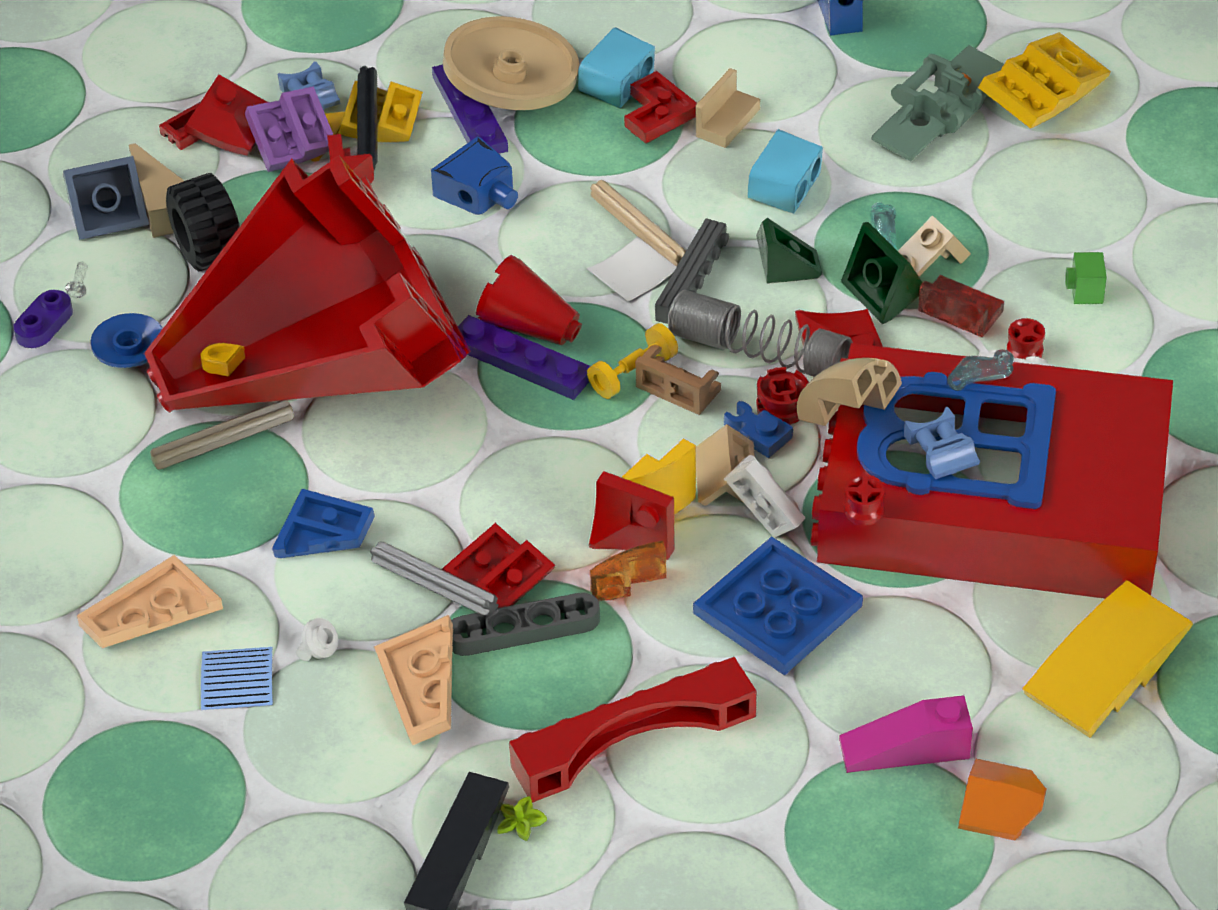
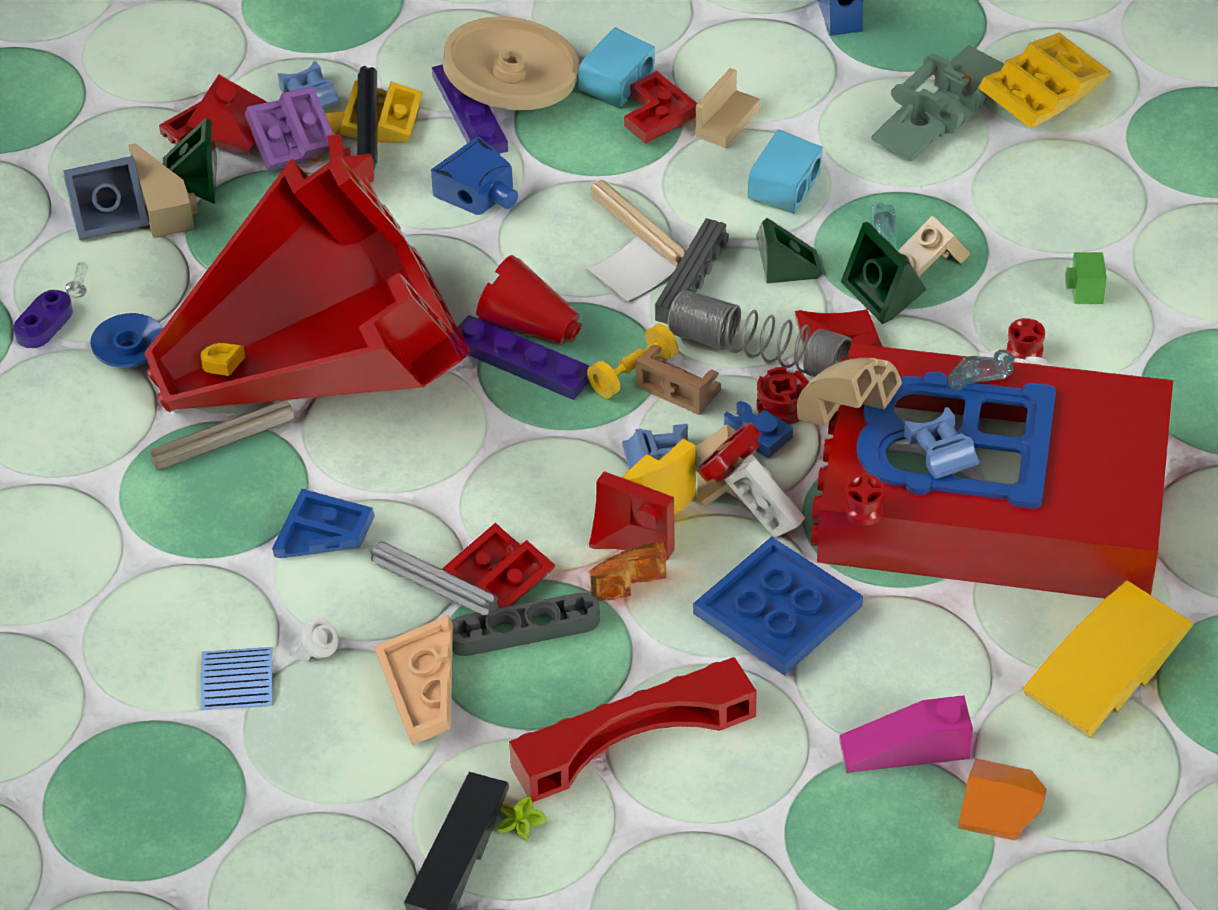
light nougat wing [77,555,223,648] -> none
black tyre [166,173,240,272] -> none
clear red bracket [918,275,1004,338] -> none
none -> dark green slope [163,118,217,204]
none -> medium blue piece [622,424,697,469]
none -> red plate [696,422,761,483]

